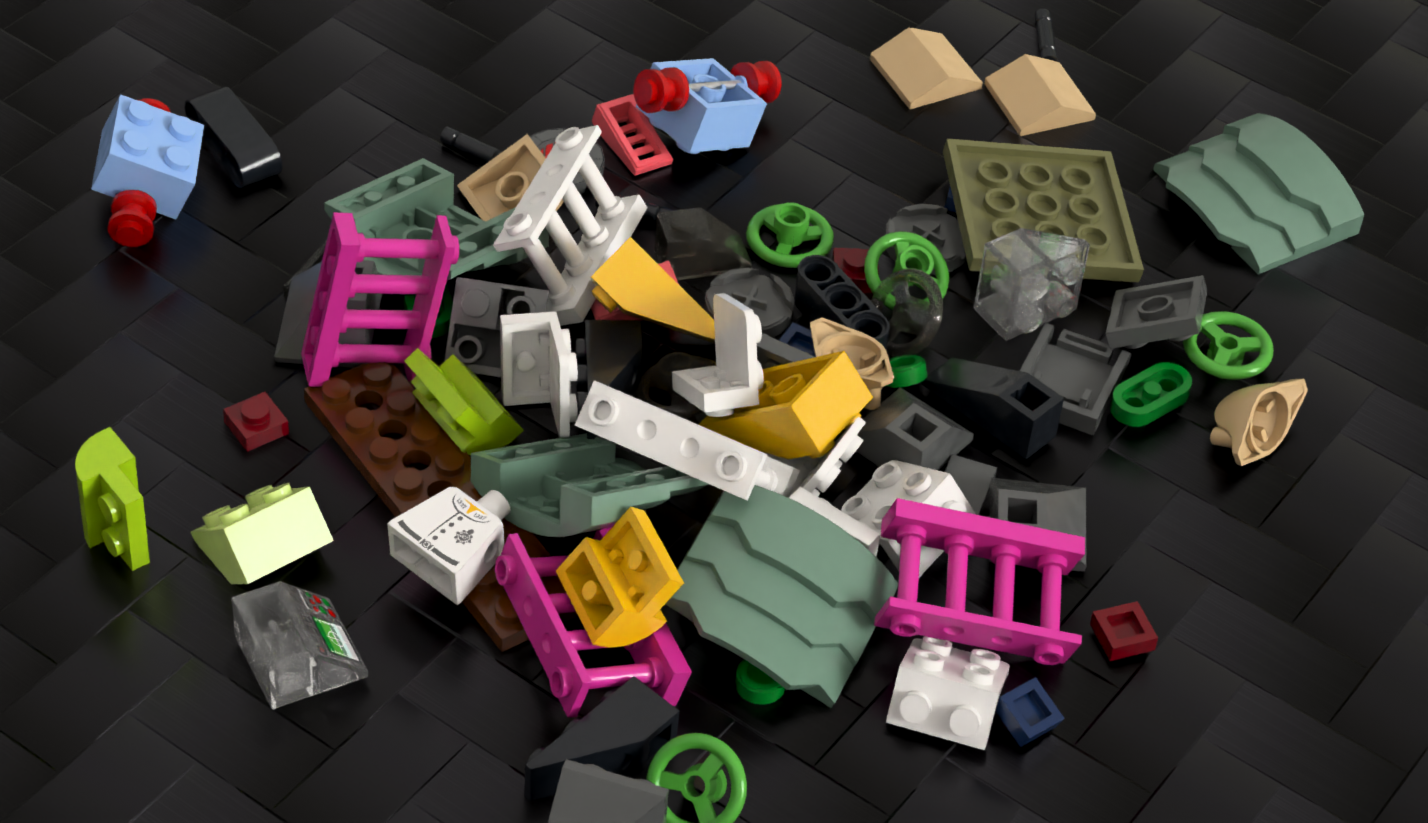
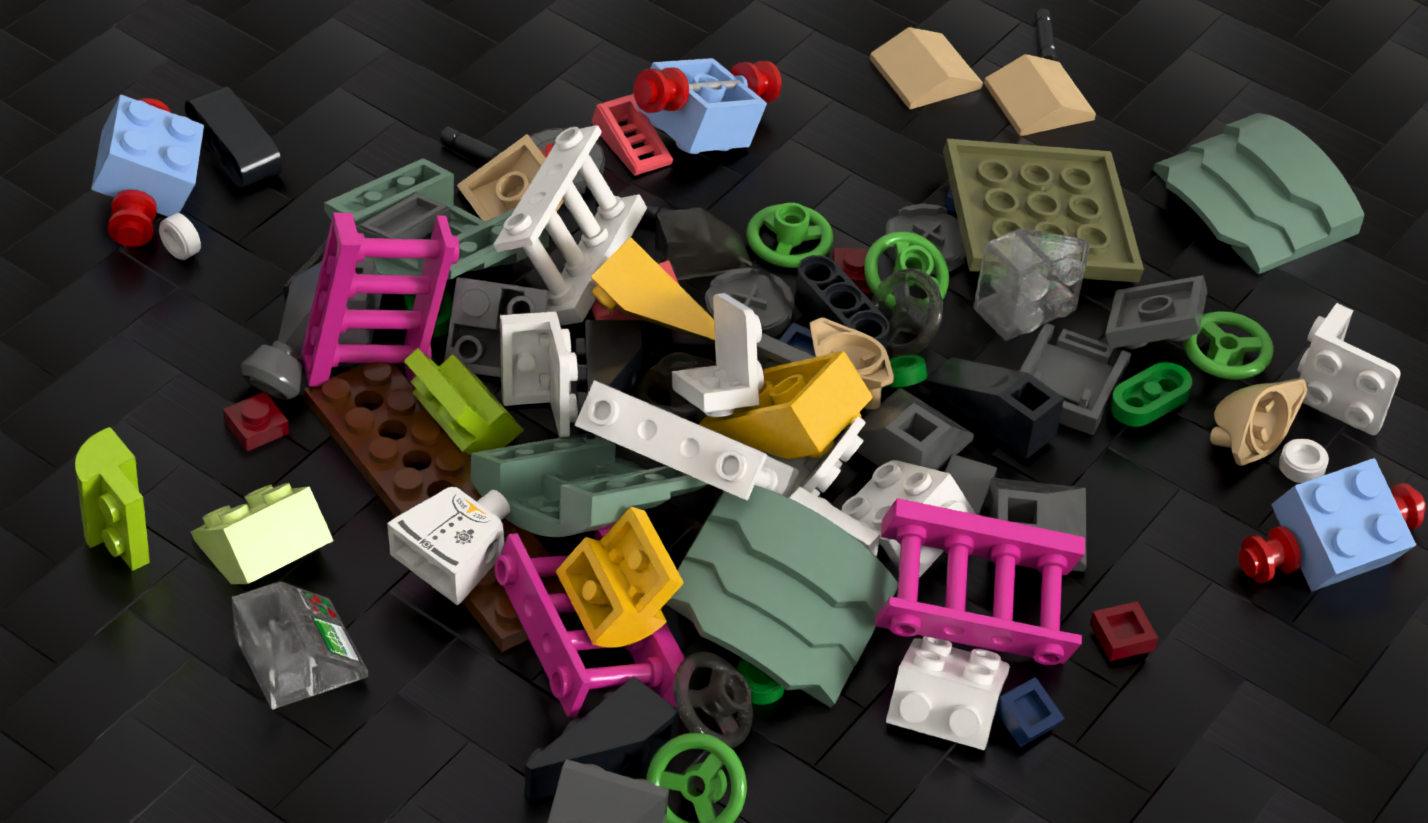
none -> white tile [159,213,201,260]
none -> dark grey cone [240,341,303,401]
none -> dark grey tile [356,193,451,239]
none -> clear smoke piece [673,651,753,749]
none -> light blue brick [1239,458,1426,592]
none -> white tile [1279,439,1329,483]
none -> white bracket [1297,303,1401,435]

